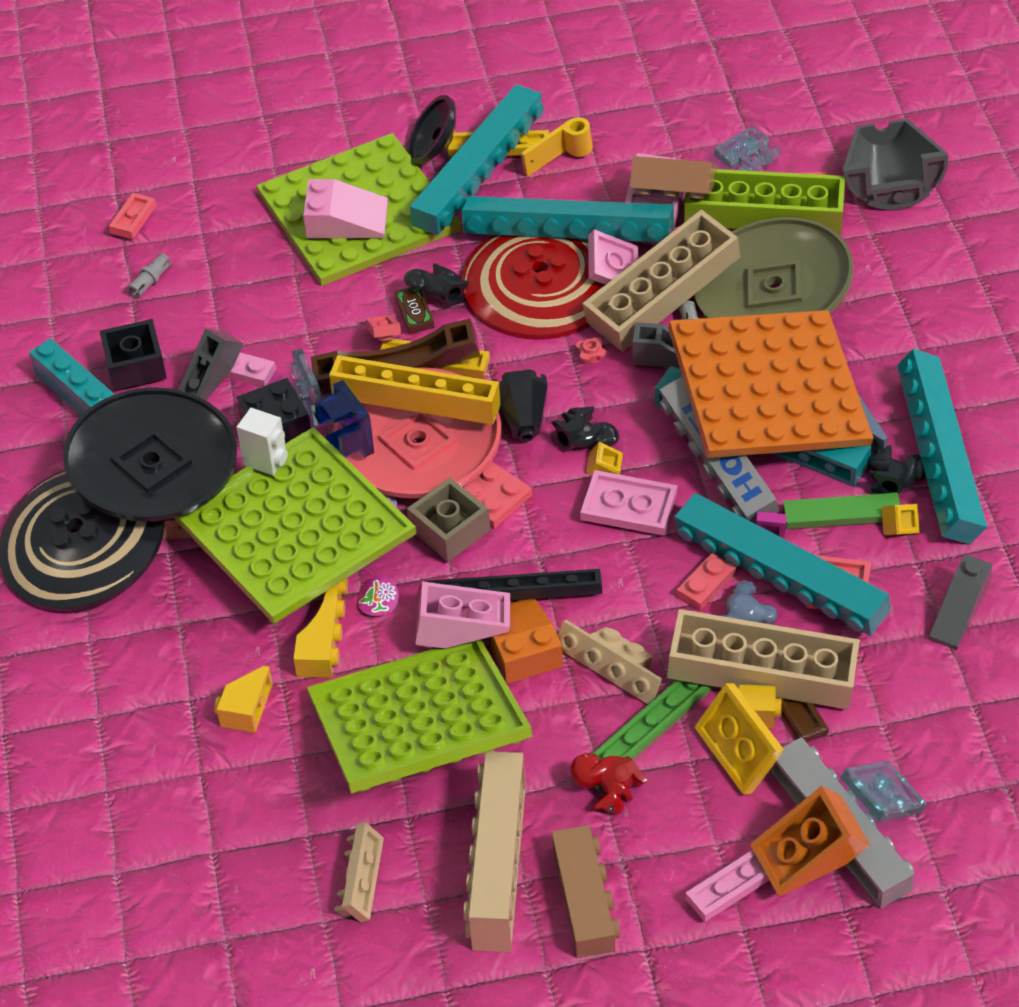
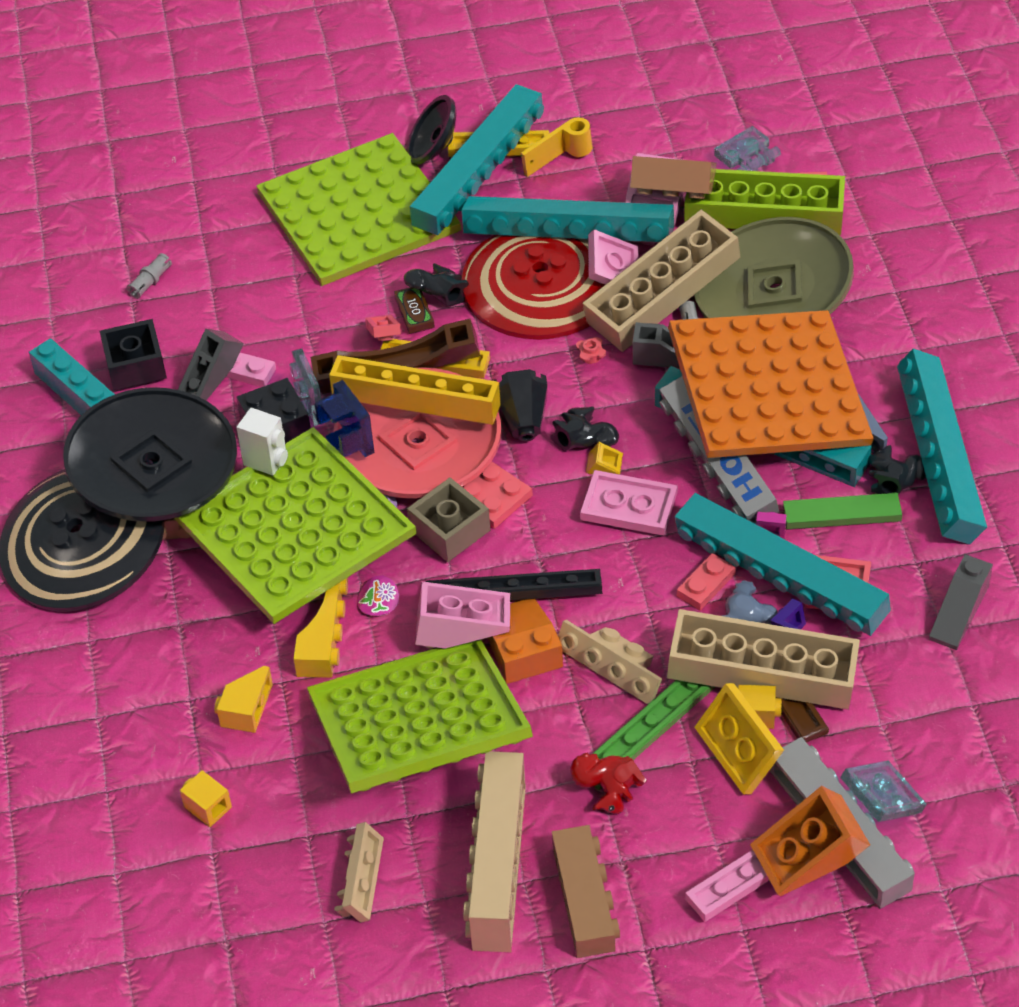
coral plate [109,193,157,239] -> none
bright pink slope [304,179,388,238] -> none
dark grey cone [843,119,948,210] -> none
yellow slope [881,504,920,535] -> none
none -> yellow brick [180,770,232,827]
none -> dark purple bracket [771,598,806,630]

